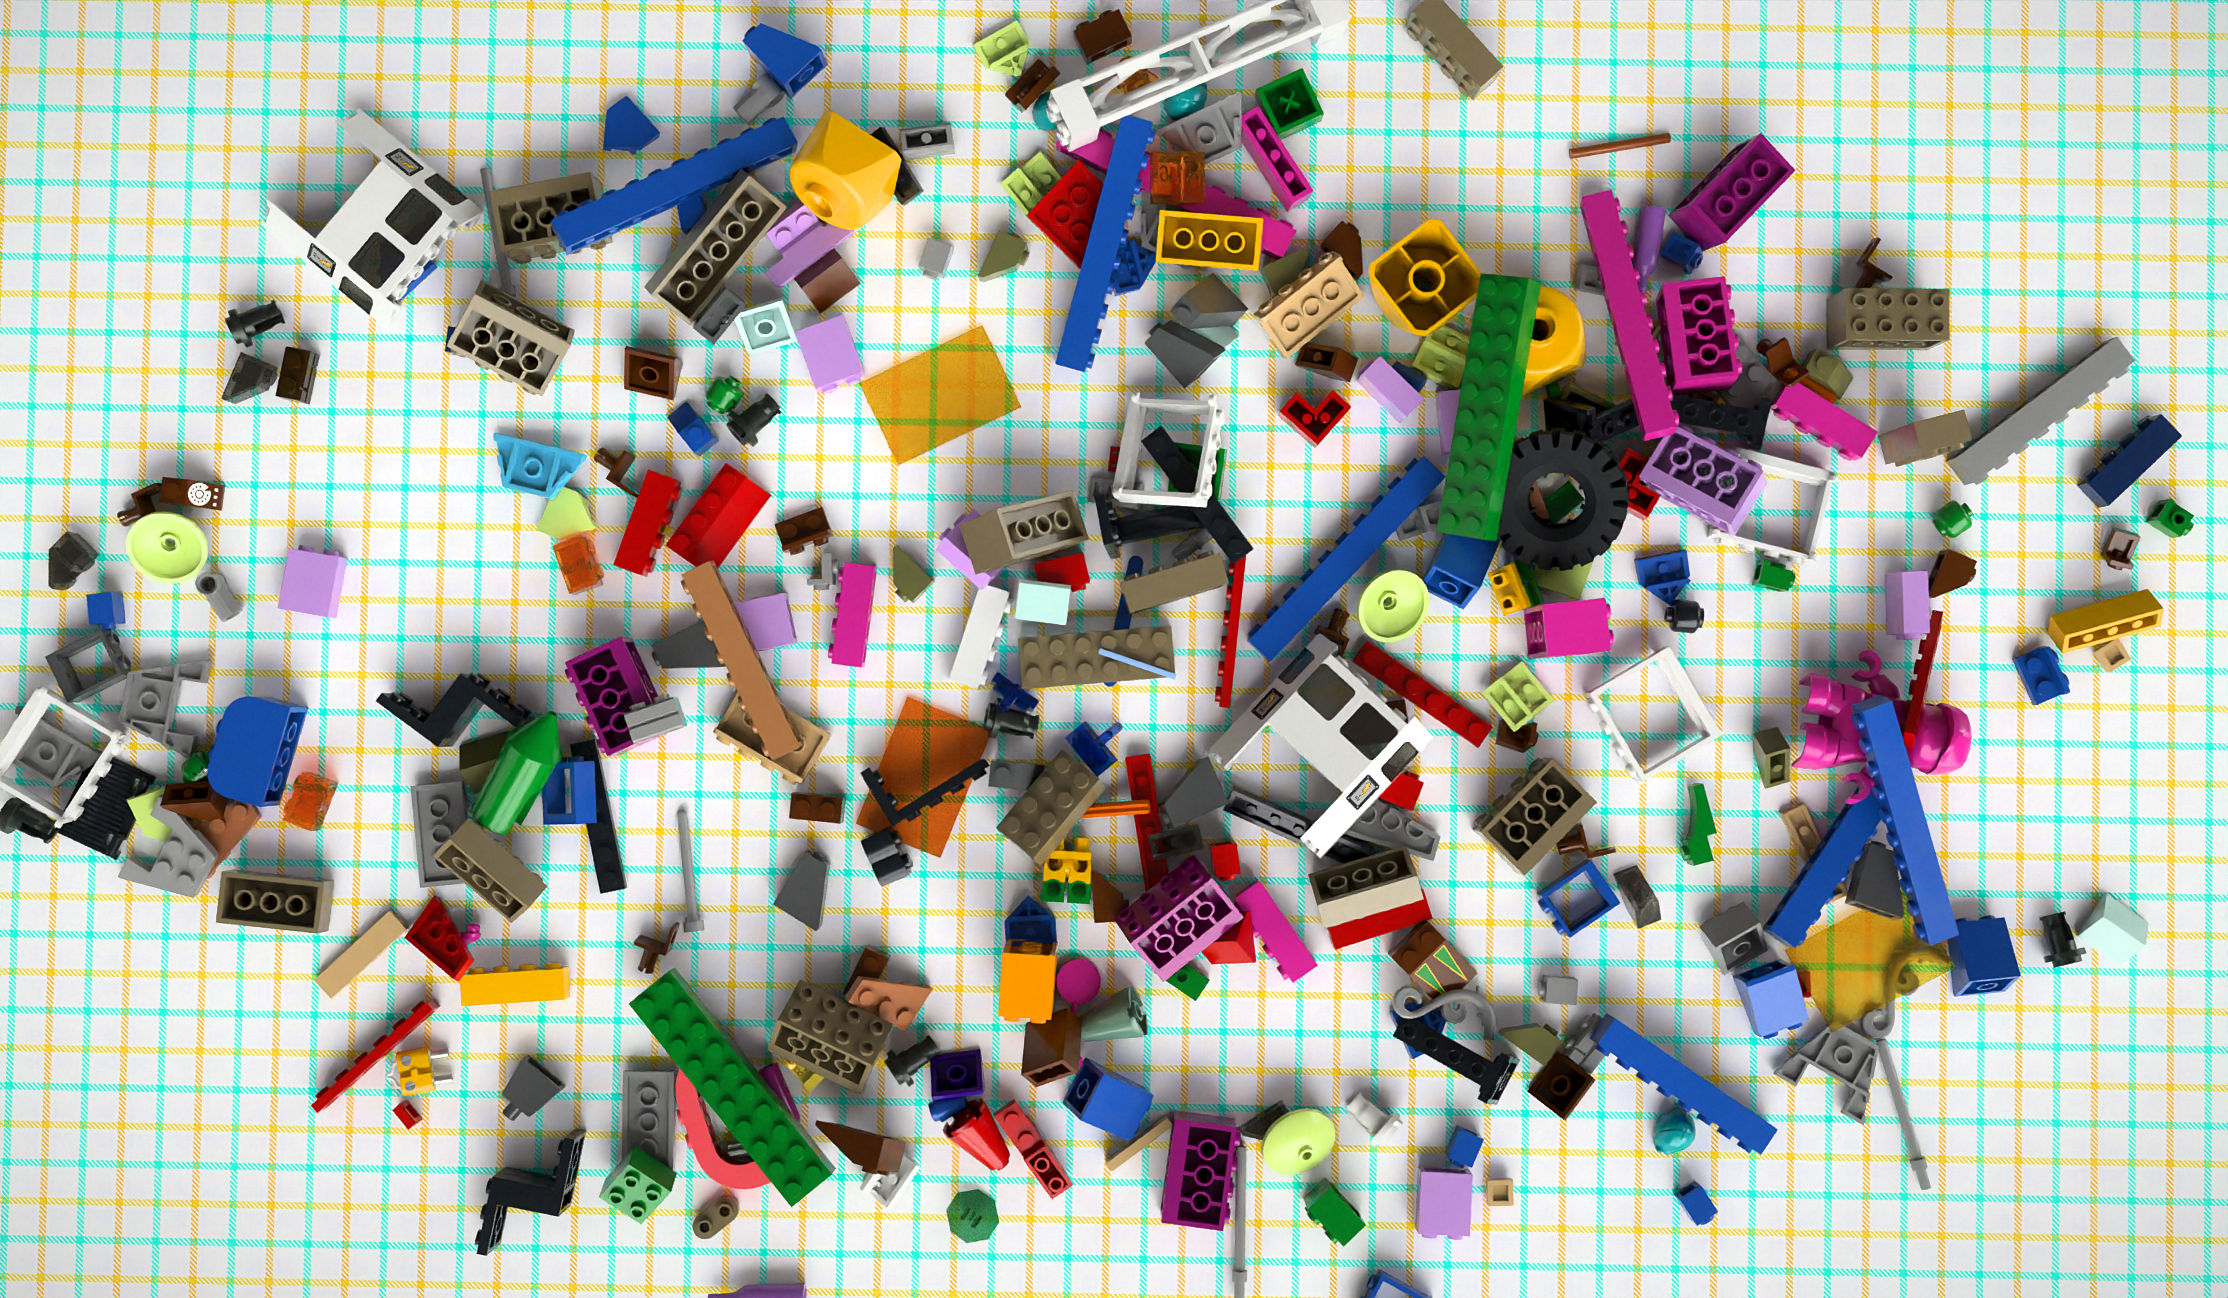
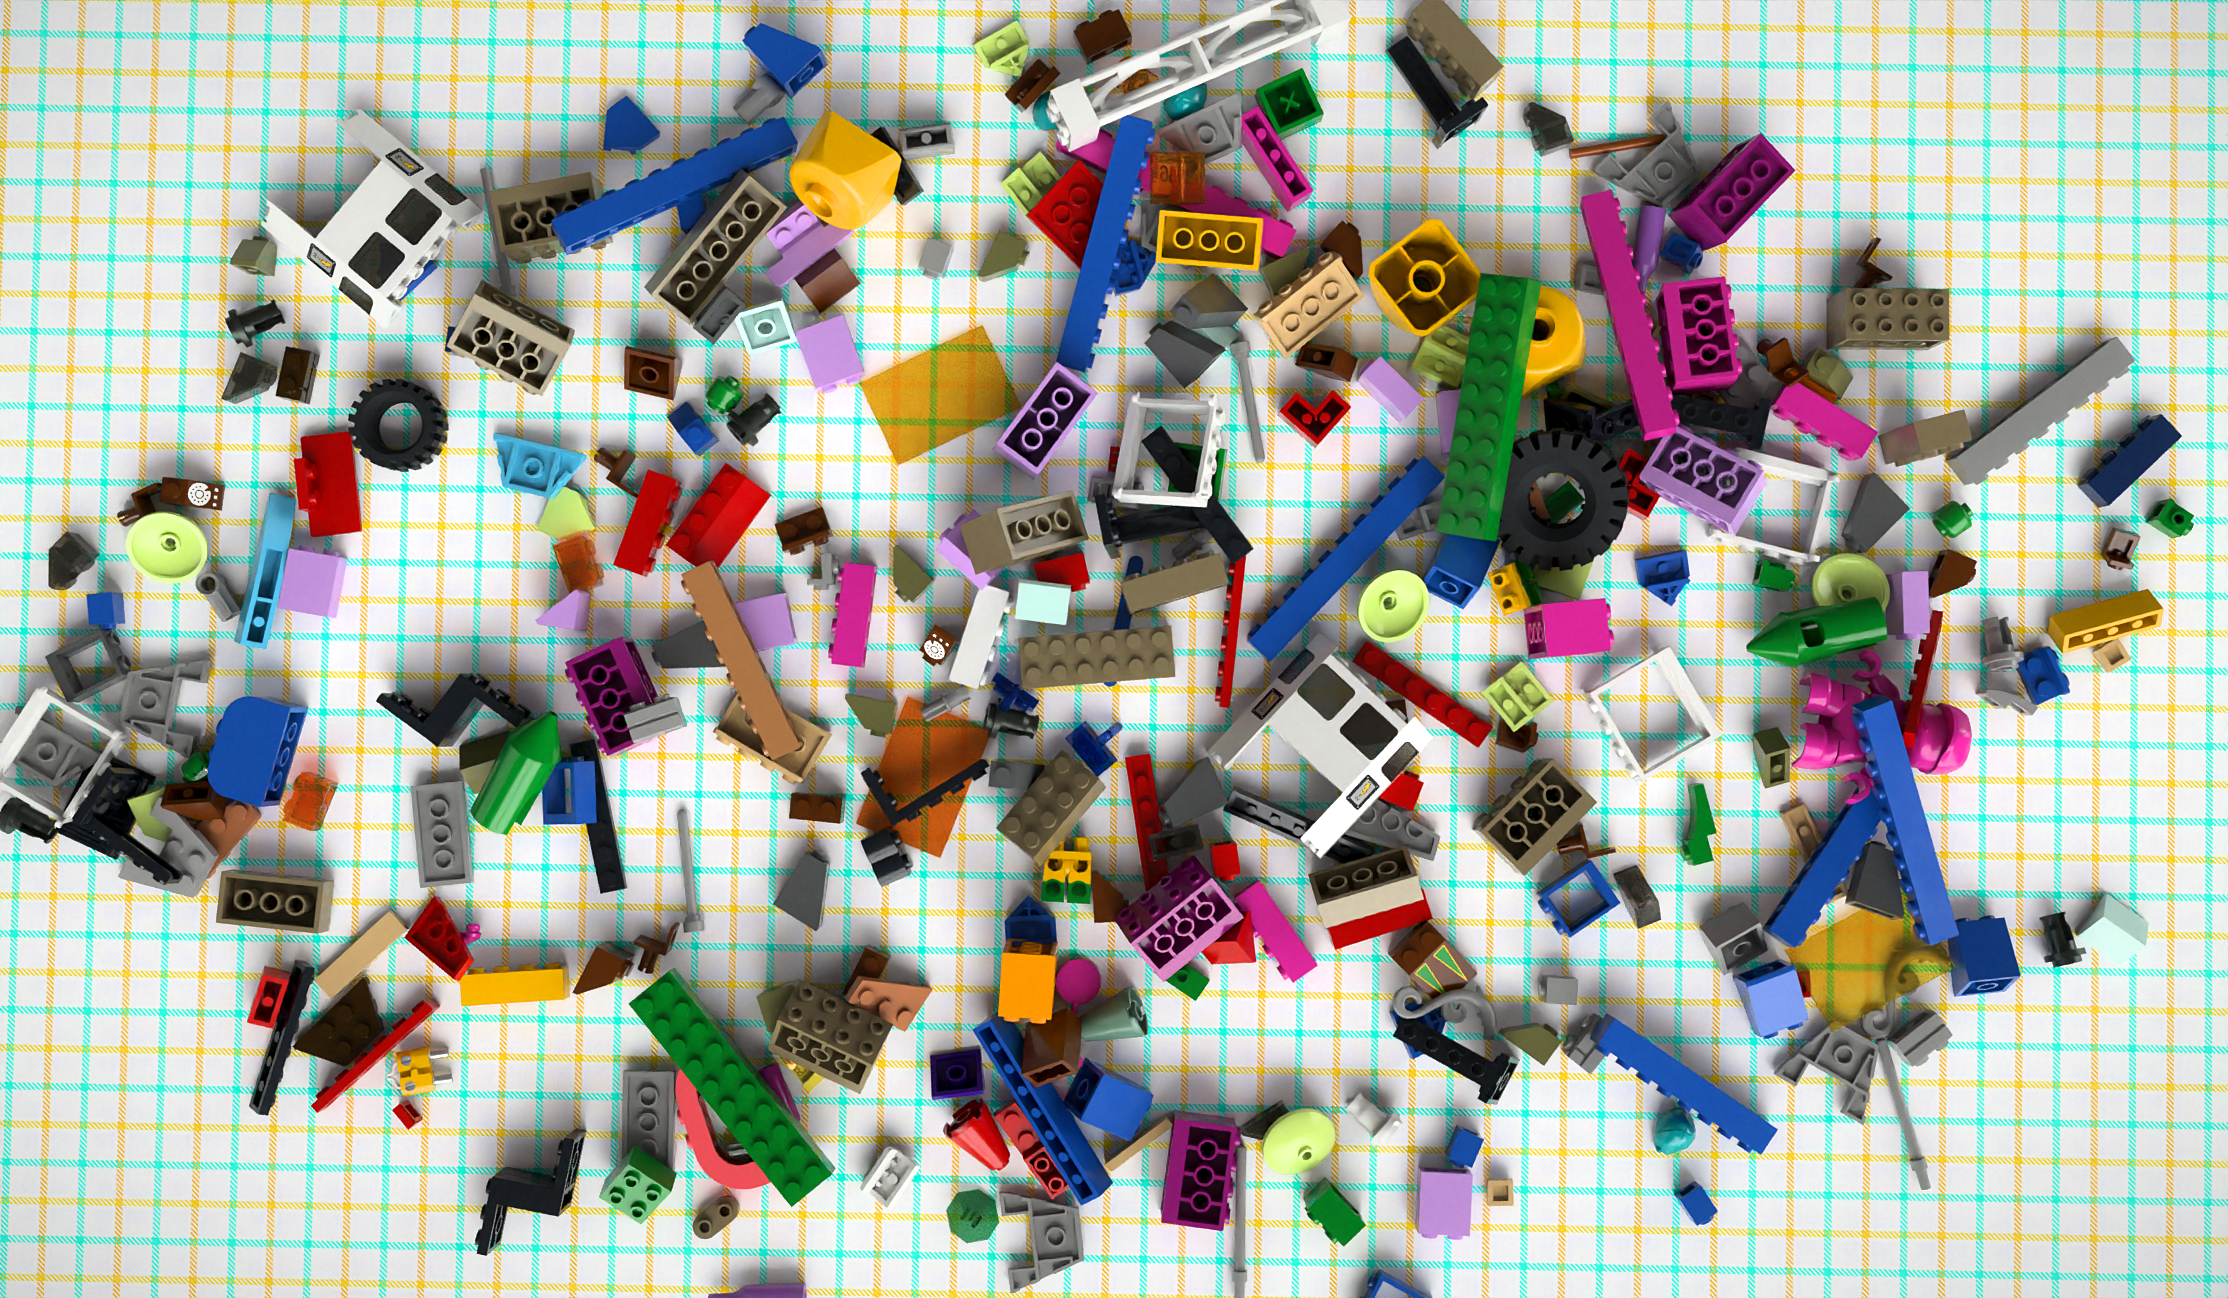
dark tan brick [433,818,548,923] -> none
dark grey torso [502,1055,566,1121] -> none
reddish brown slope [815,1120,906,1176] -> none
pearl dark grey piece [884,1035,941,1087] -> none
blue cone [928,1096,969,1122] -> none
orange axle [1080,799,1150,819] -> none
light blue piece [1098,648,1177,679] -> none
reddish brown bracket [1314,608,1350,657] -> none
blue cone [1392,361,1428,393] -> none
reddish brown slope [1527,1051,1596,1121] -> none
black head [1664,599,1704,633] -> none
none -> black bracket [71,767,183,885]
none -> olive slope [230,236,277,276]
none -> medium azure slope [234,493,296,649]
none -> red brick [247,965,290,1029]
none -> black plate [249,959,315,1116]
none -> dark brown wing [292,976,384,1067]
none -> red bracket [294,431,362,537]
none -> black tyre [348,379,449,472]
none -> lavender slope [535,589,591,631]
none -> reddish brown slope [572,941,635,995]
none -> olive slope [756,979,800,1034]
none -> olive slope [845,694,898,738]
none -> reddish brown slope [920,624,959,666]
none -> light grey axle [920,685,971,721]
none -> blue brick [973,1012,1113,1206]
none -> lavender brick [992,362,1098,480]
none -> light grey wing [999,1191,1085,1293]
none -> light grey piece [1229,341,1265,463]
none -> black bracket [1385,36,1489,149]
none -> clear smoke slope [1522,102,1574,157]
none -> light grey wing [1592,101,1701,208]
none -> green piece [1746,597,1887,668]
none -> yellowish green dish [1811,553,1890,612]
none -> dark grey slope [1841,472,1910,553]
none -> light grey brick [1887,1009,1953,1067]
none -> light grey slope [1976,690,2038,716]
none -> light grey piece [1981,616,2025,672]

